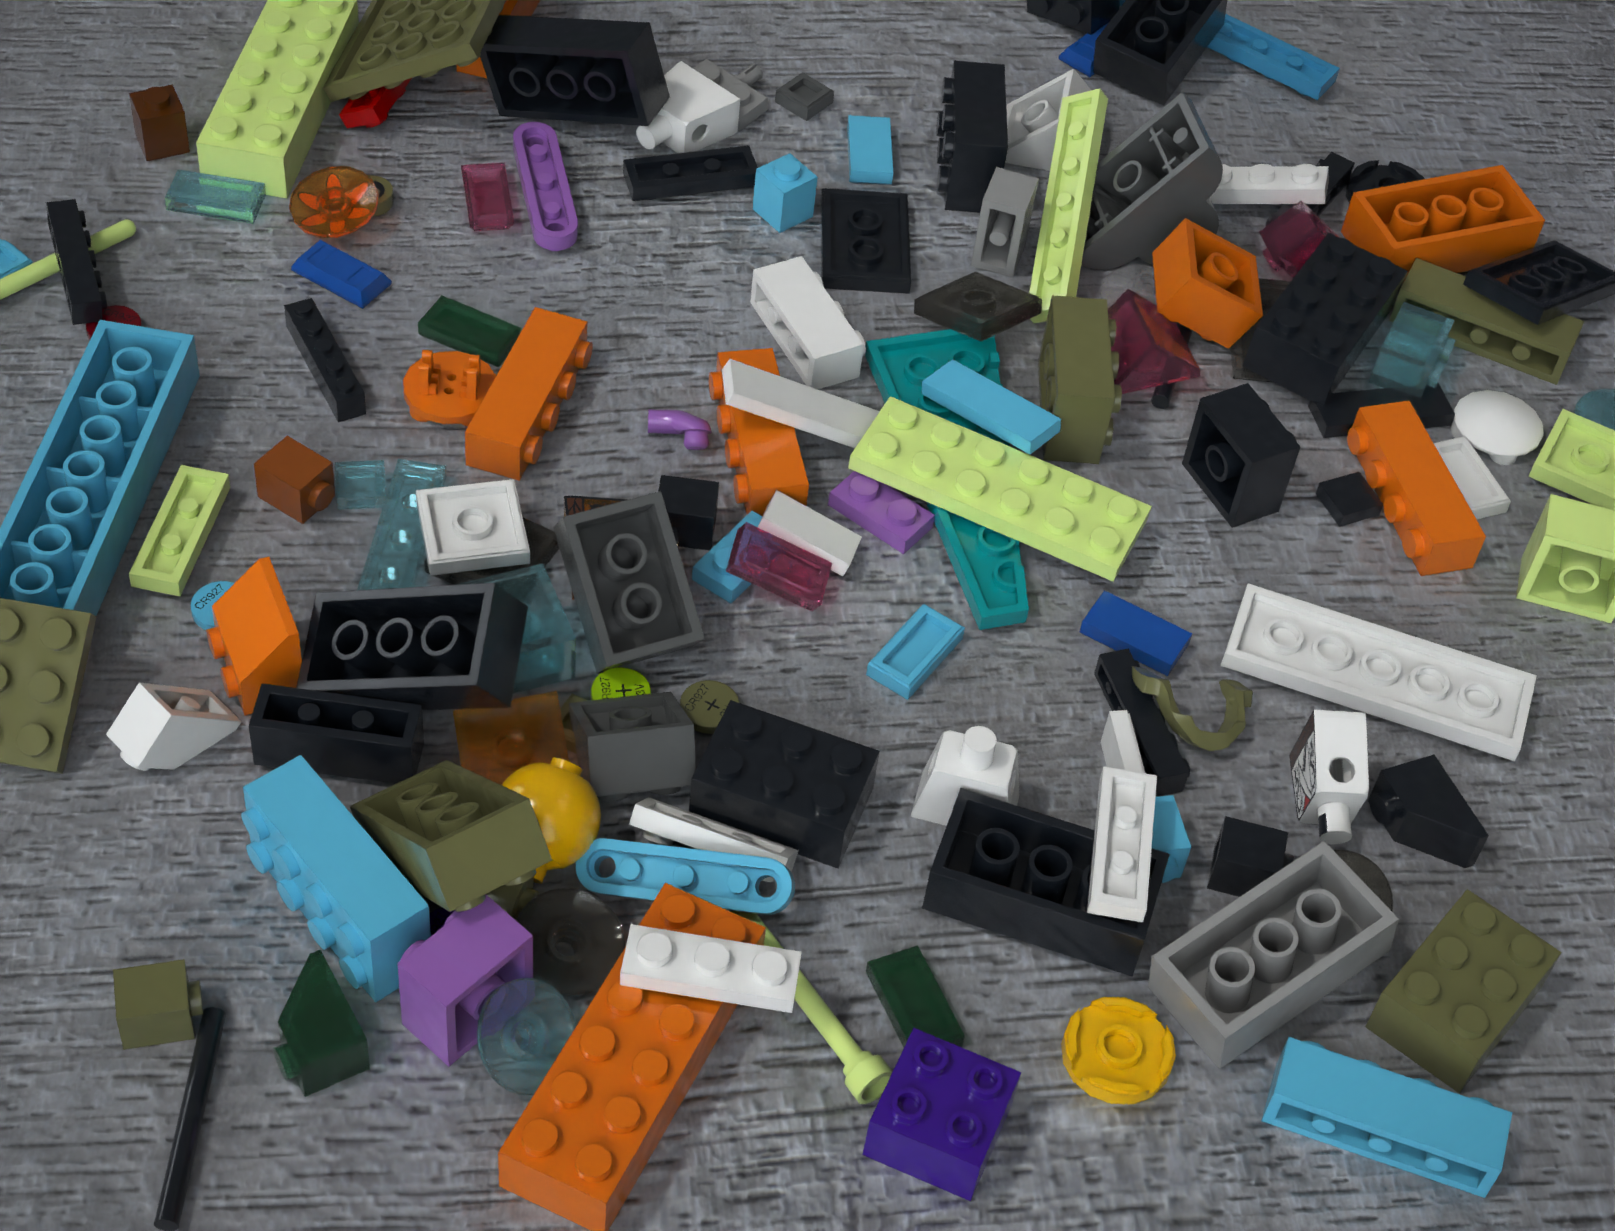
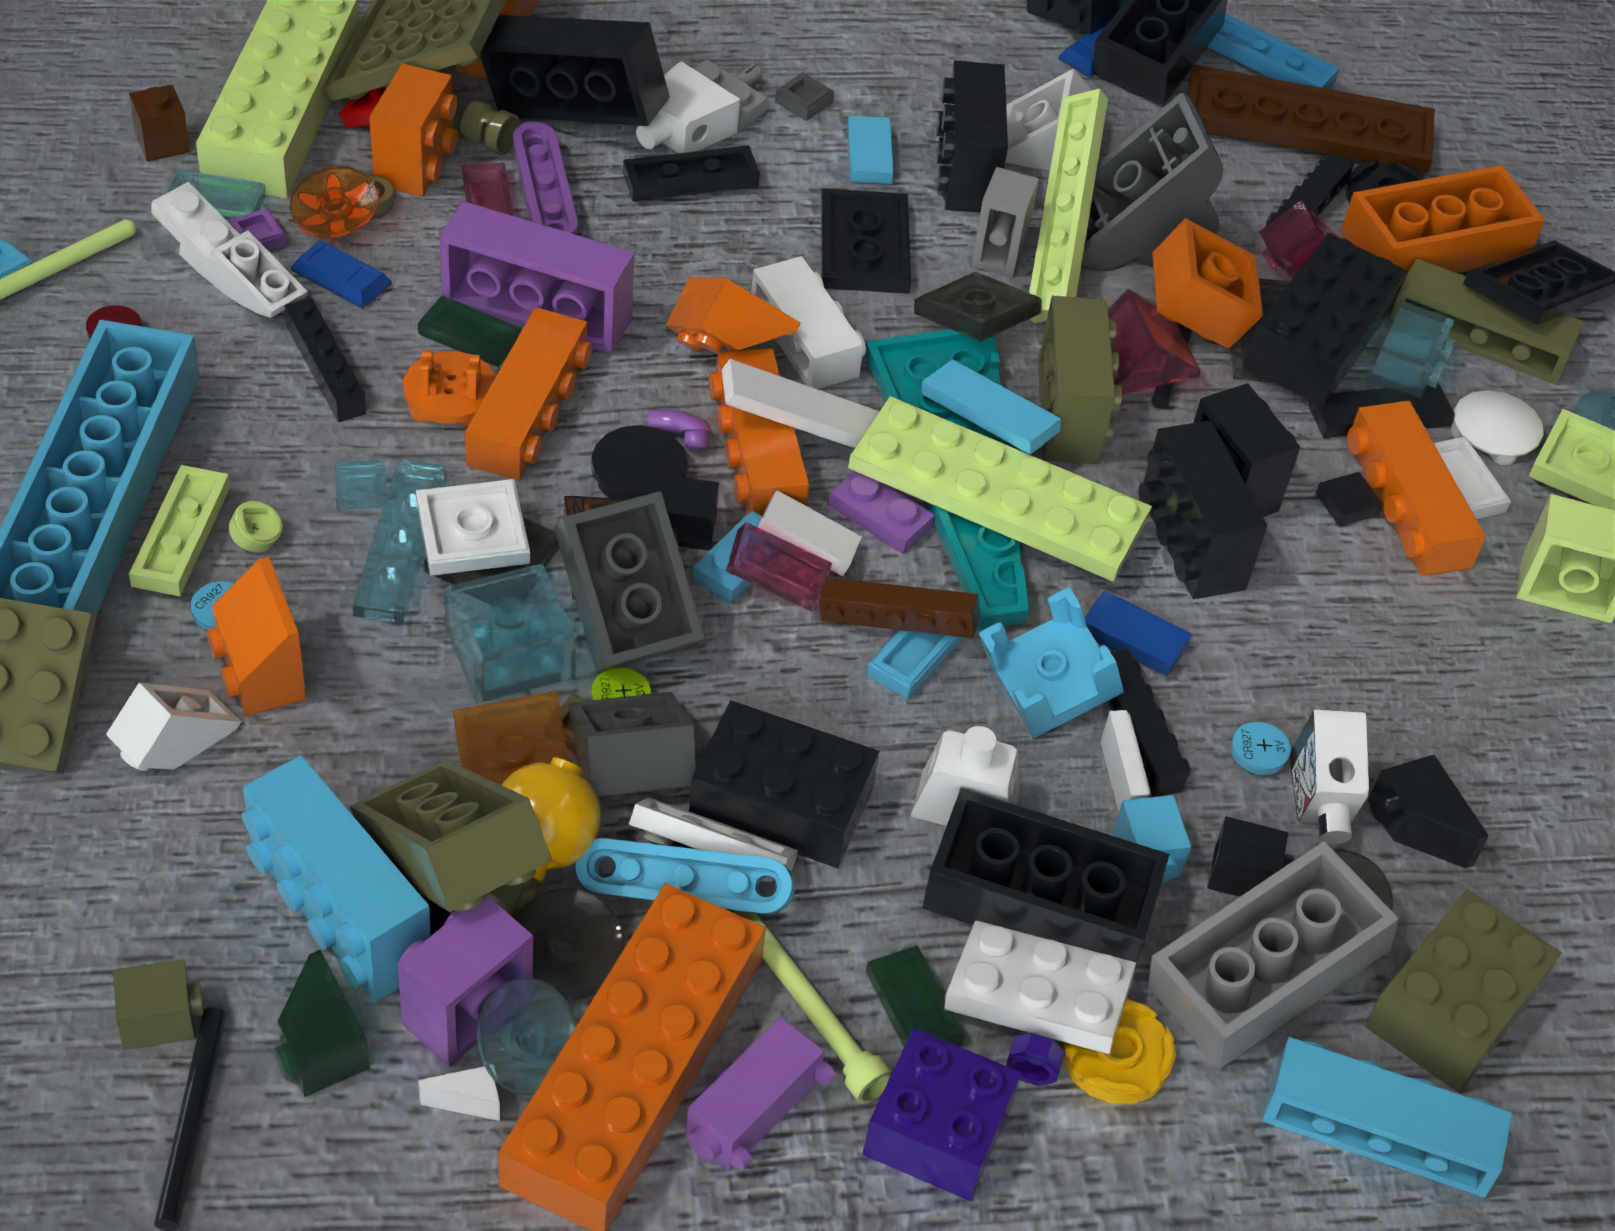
black piece [46,199,107,325] -> none
black brick [249,683,424,784] -> none
dark orange brick [254,436,335,524] -> none
black brick [296,583,528,710] -> none
white plate [620,924,802,1013] -> none
olive piece [680,680,739,734] -> none
medium azure brick [752,153,818,233] -> none
white plate [1087,766,1157,923] -> none
olive helmet [1132,666,1253,751] -> none
white plate [1210,164,1329,204] -> none
white plate [1221,583,1537,761] -> none
none -> white slope [151,182,308,318]
none -> medium lavender tile [226,208,287,252]
none -> yellowish green tile [229,501,283,553]
none -> orange brick [370,63,459,197]
none -> white piece [418,1065,500,1121]
none -> medium lavender brick [440,201,635,355]
none -> olive wheel [460,99,519,155]
none -> black tile [591,425,688,502]
none -> orange slope [665,277,801,354]
none -> medium lavender brick [685,1016,835,1171]
none -> reddish brown piece [818,577,980,638]
none -> white plate [944,920,1136,1054]
none -> medium azure panel [979,587,1124,739]
none -> dark purple tile [1006,1033,1065,1086]
none -> black brick [1138,420,1268,600]
none -> reddish brown plate [1187,64,1435,173]
none -> medium azure piece [1230,722,1291,775]

